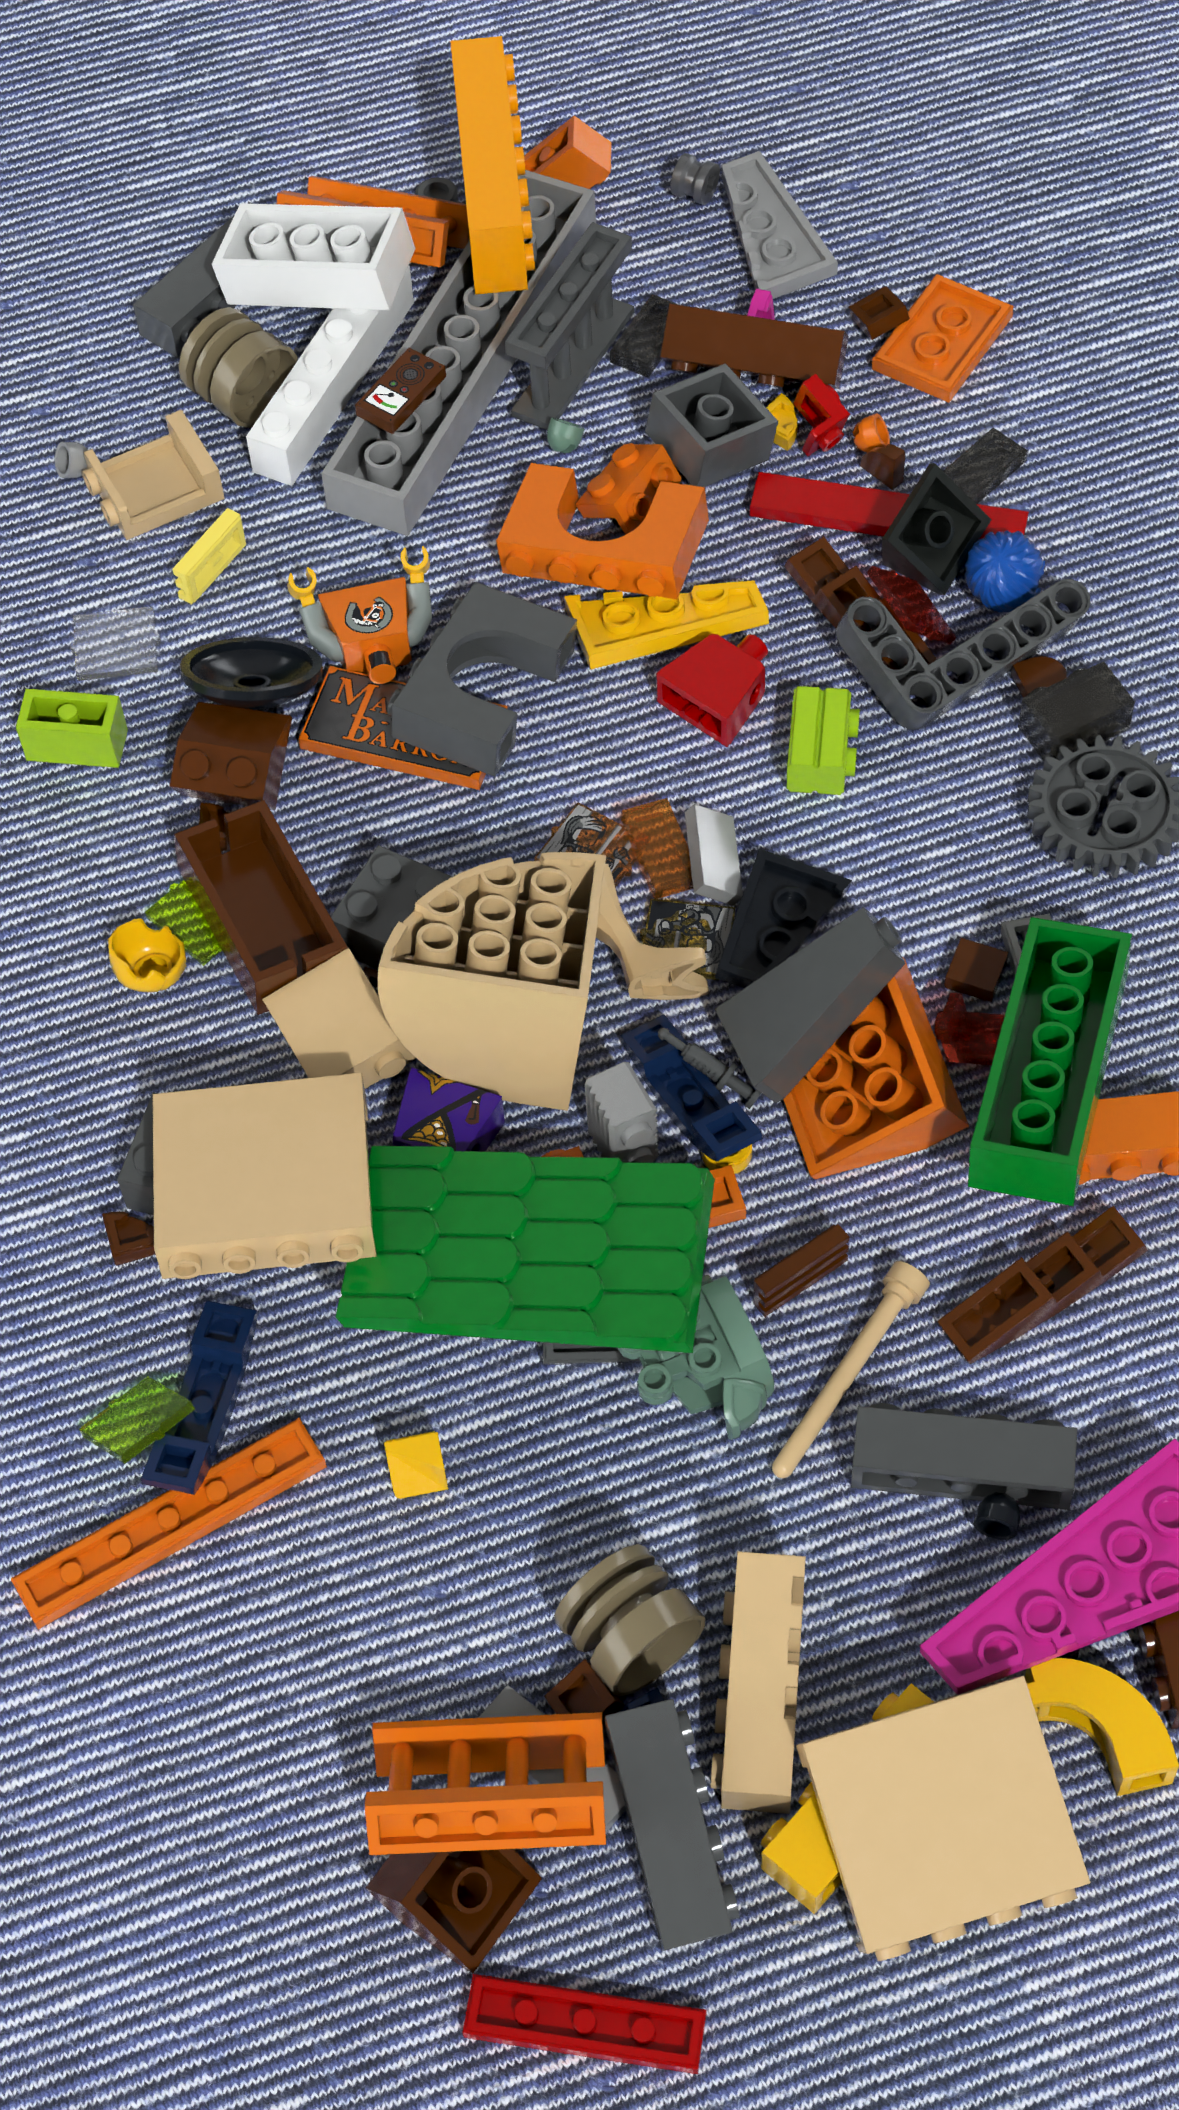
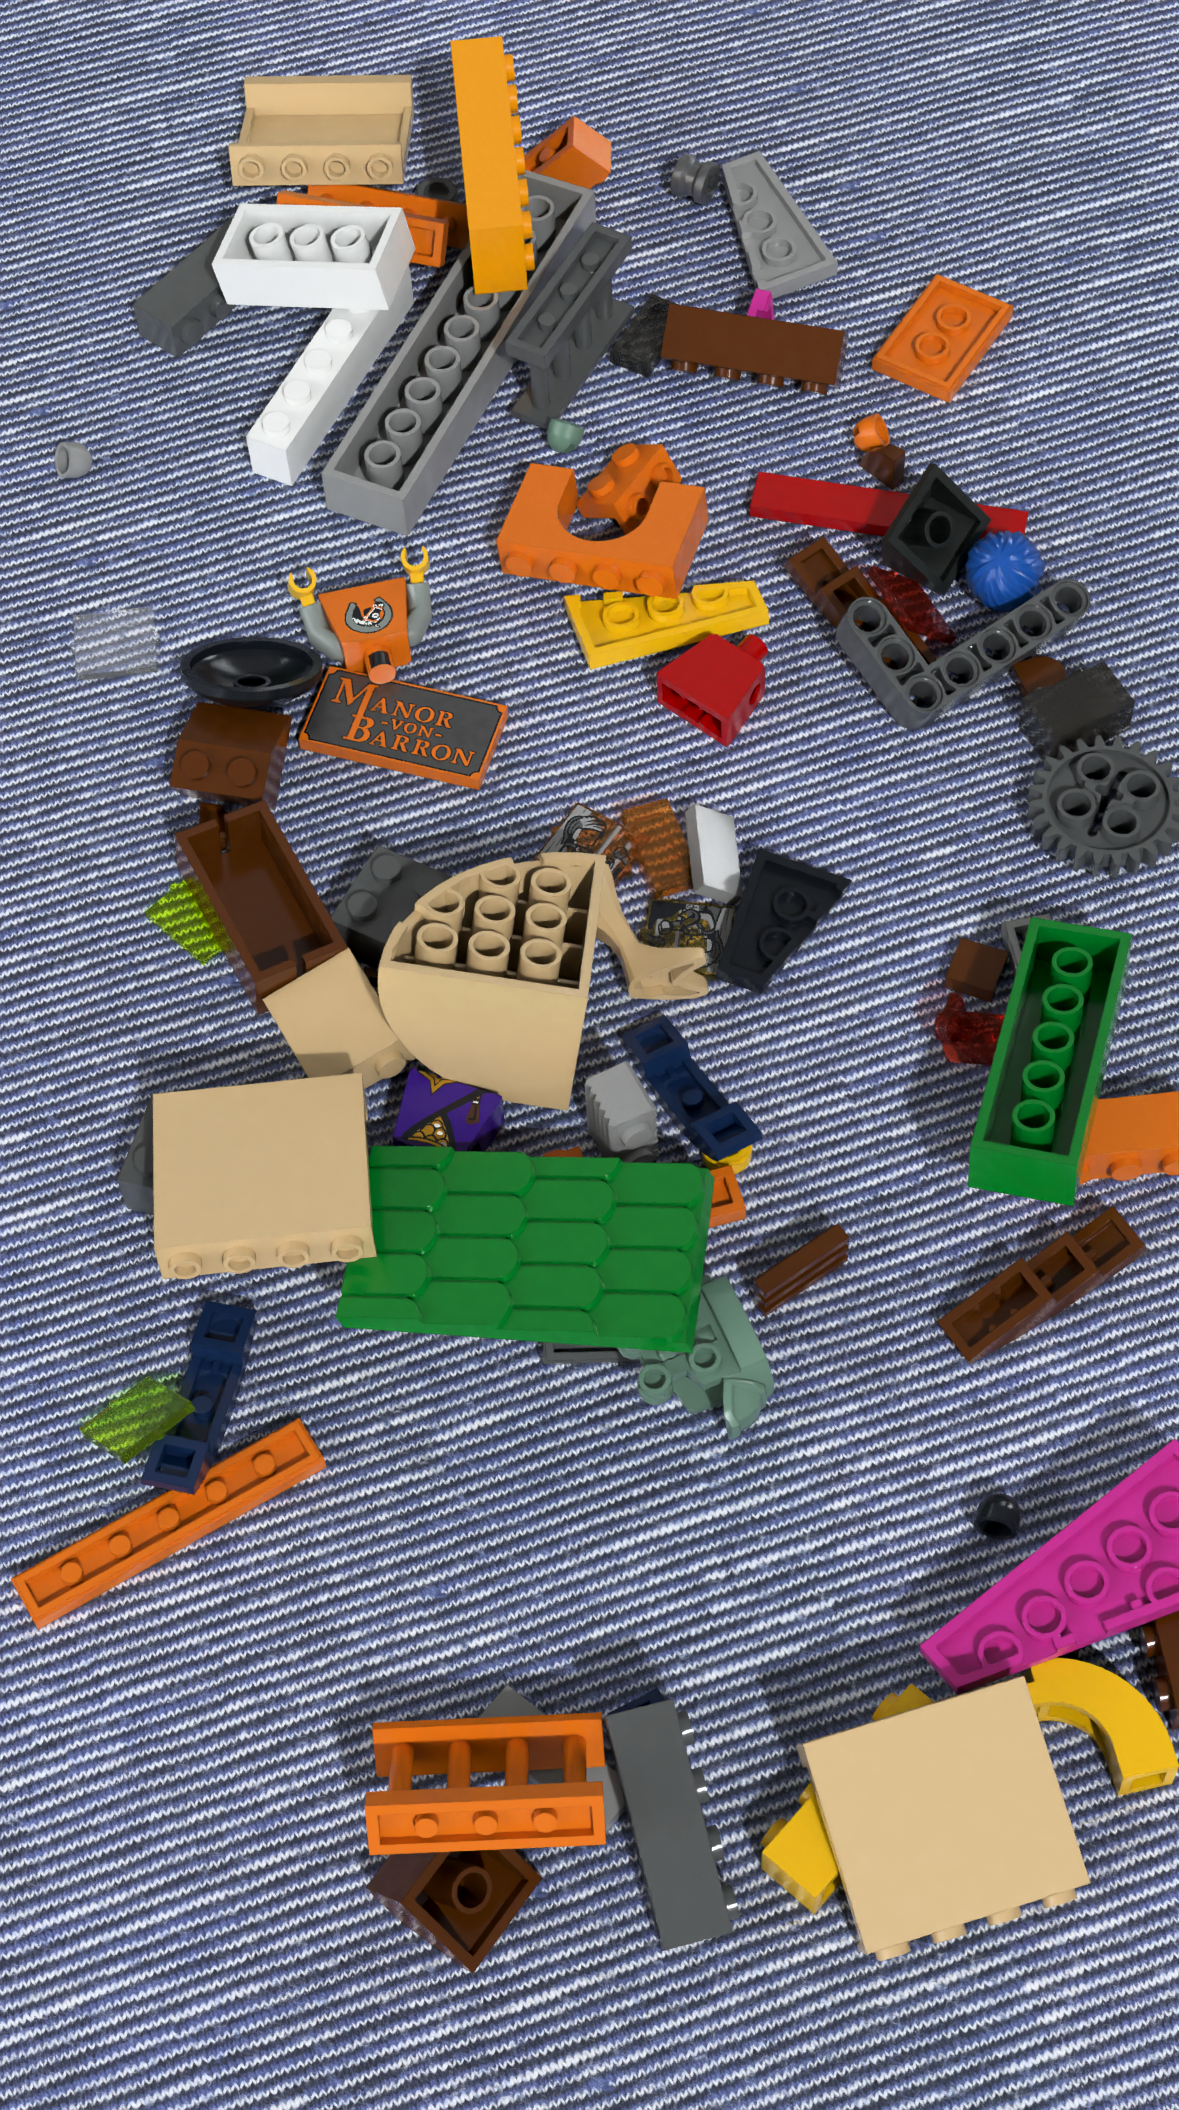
lime brick [16,689,128,768] -> none
tan panel [82,409,225,541] -> none
reddish brown tile [102,1212,156,1266] -> none
yellow hair [108,918,187,992] -> none
light yellow tile [172,508,246,605] -> none
dark tan wheel [178,307,298,428] -> none
reddish brown tile [355,348,446,434] -> none
yellow slope [384,1431,448,1499] -> none
dark grey arch [387,582,577,777] -> none
red tile [463,1974,707,2074] -> none
reddish brown tile [544,1659,624,1725] -> none
dark tan wheel [554,1544,705,1697] -> none
dark grey brick [645,363,778,487] -> none
dark grey piece [658,1028,761,1109] -> none
tan wedge [711,1551,806,1814] -> none
dark grey slope [715,907,906,1104] -> none
yellow tile [766,393,798,451] -> none
tan piece [772,1261,930,1478] -> none
orange slope [783,957,969,1180] -> none
lime brick [787,686,860,795] -> none
red bracket [793,374,850,457] -> none
reddish brown tile [848,286,910,340] -> none
dark grey brick [851,1403,1077,1510] -> none
clear smoke tile [943,427,1028,504] -> none
none -> tan panel [228,75,414,186]

